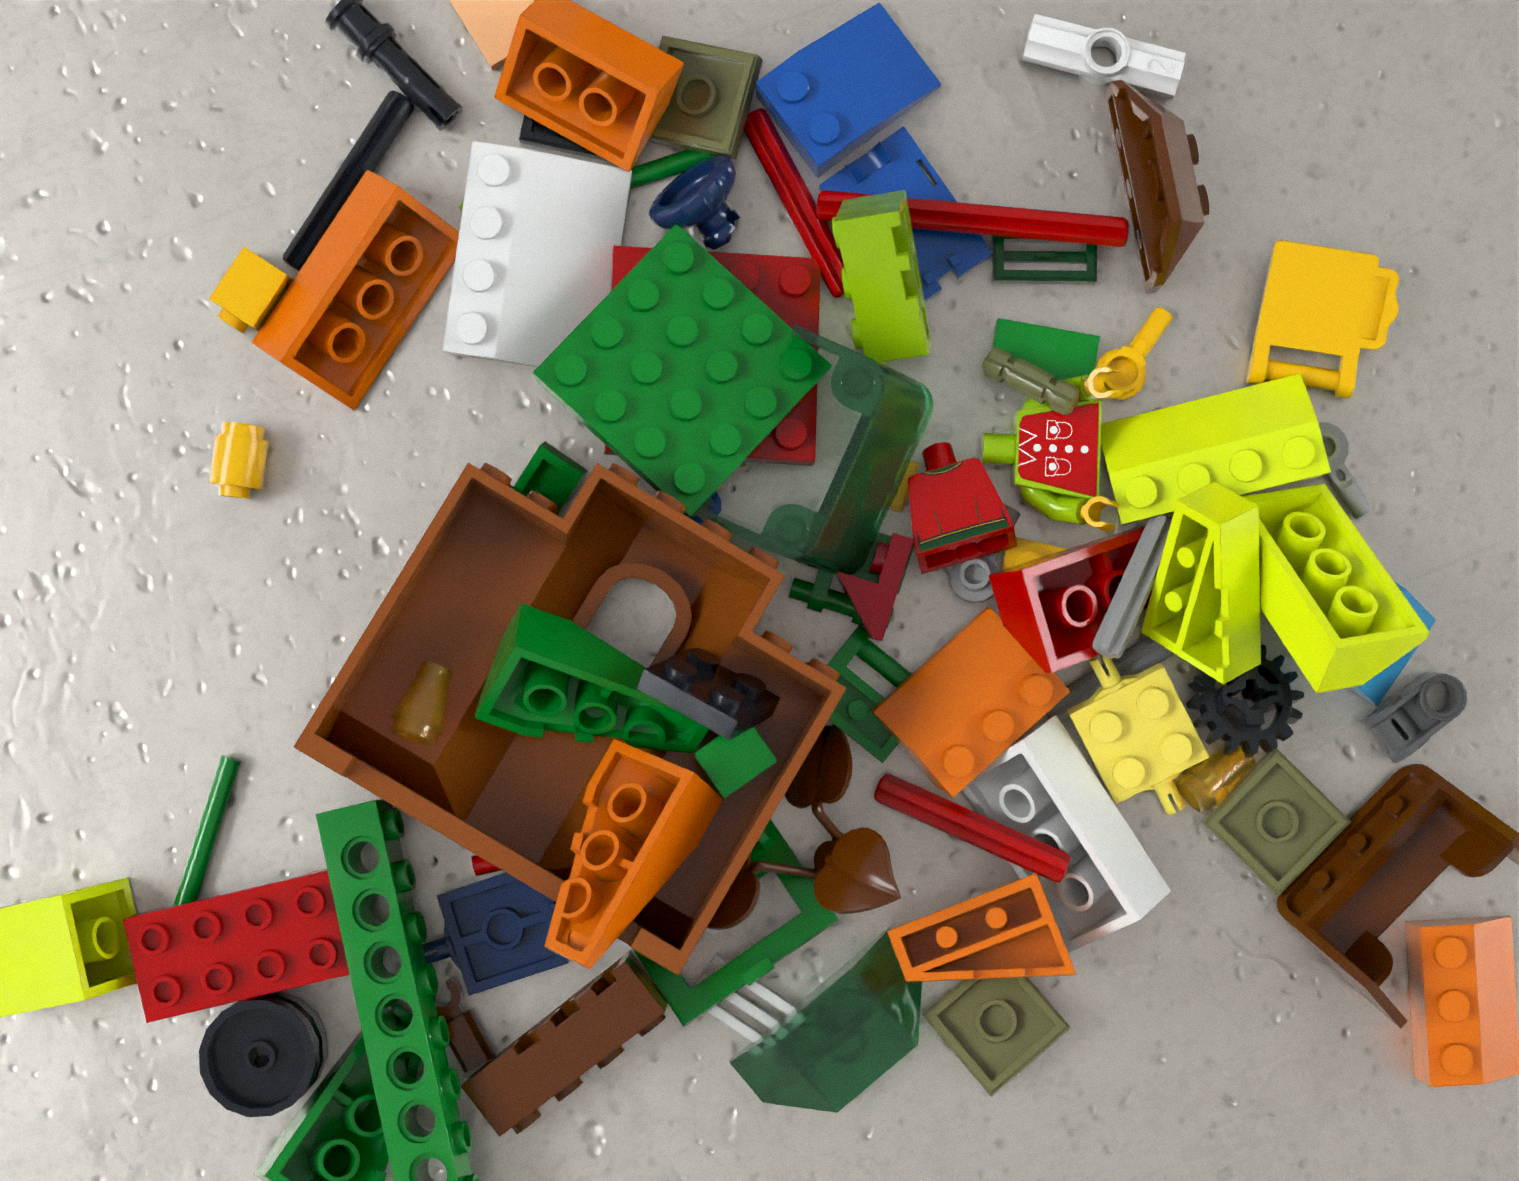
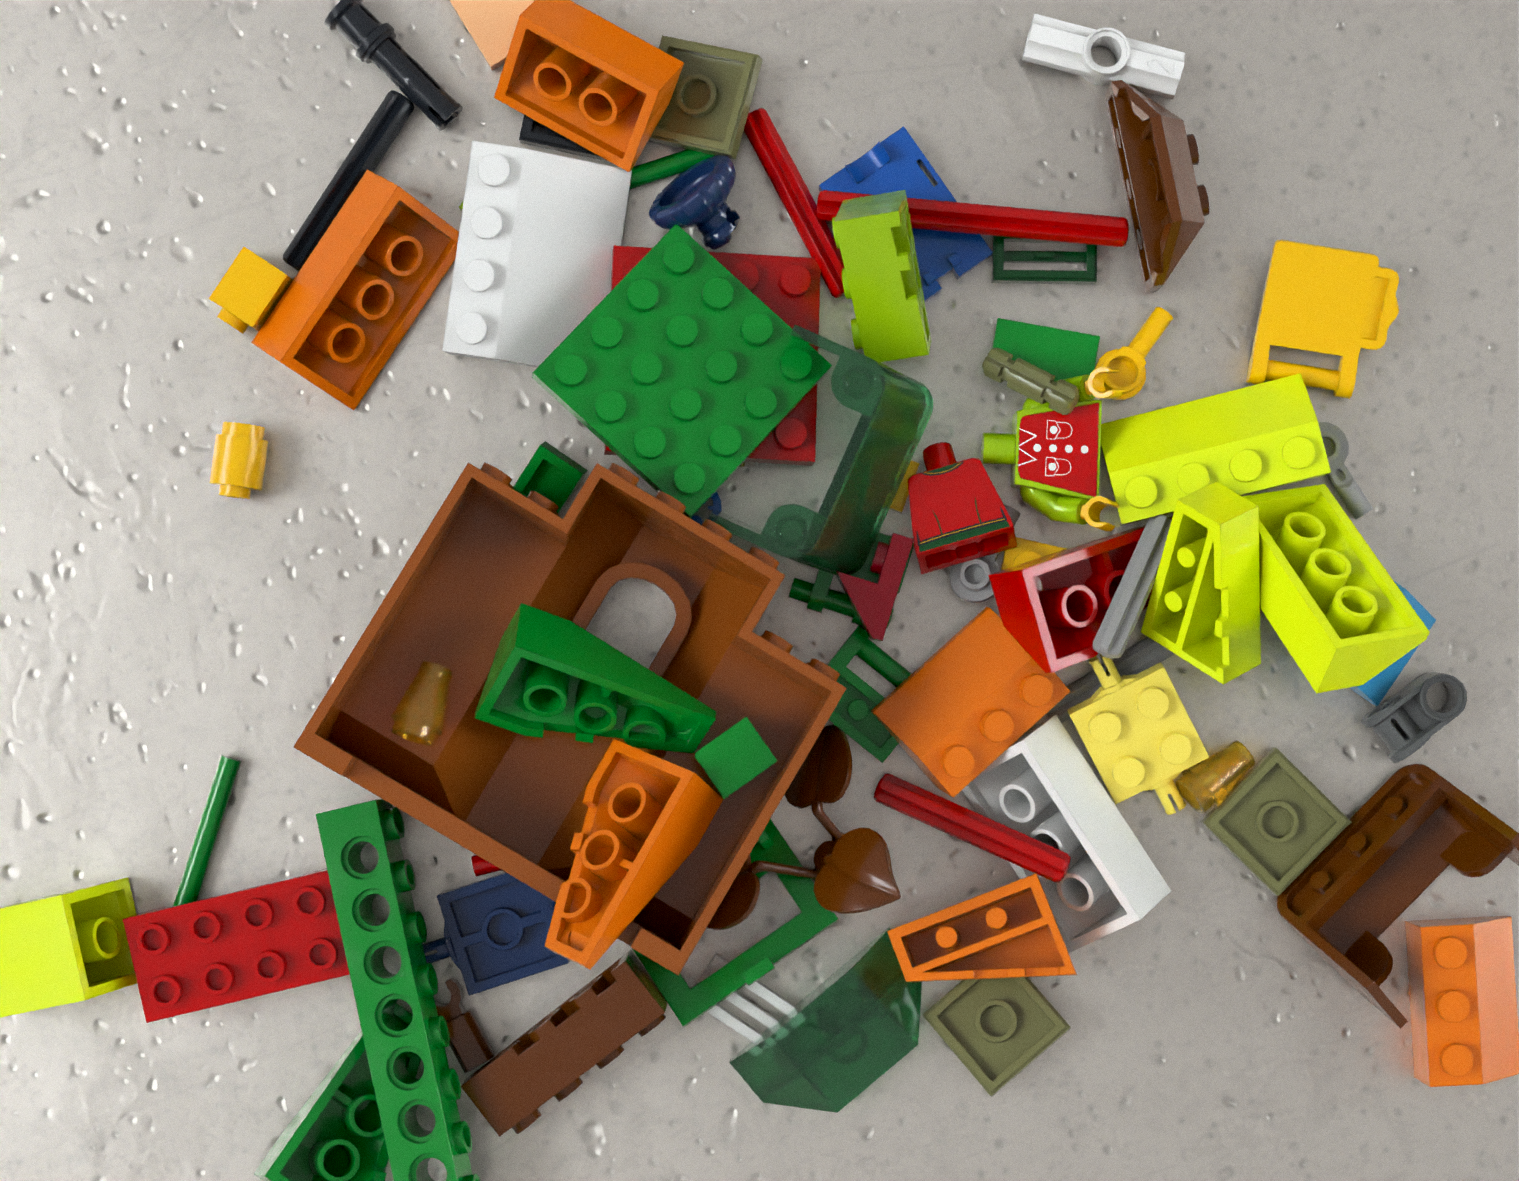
black wheel [199,991,328,1117] -> none
black plate [636,648,780,740] -> none
blue slope [756,2,941,178] -> none
black gear [1186,644,1304,758] -> none

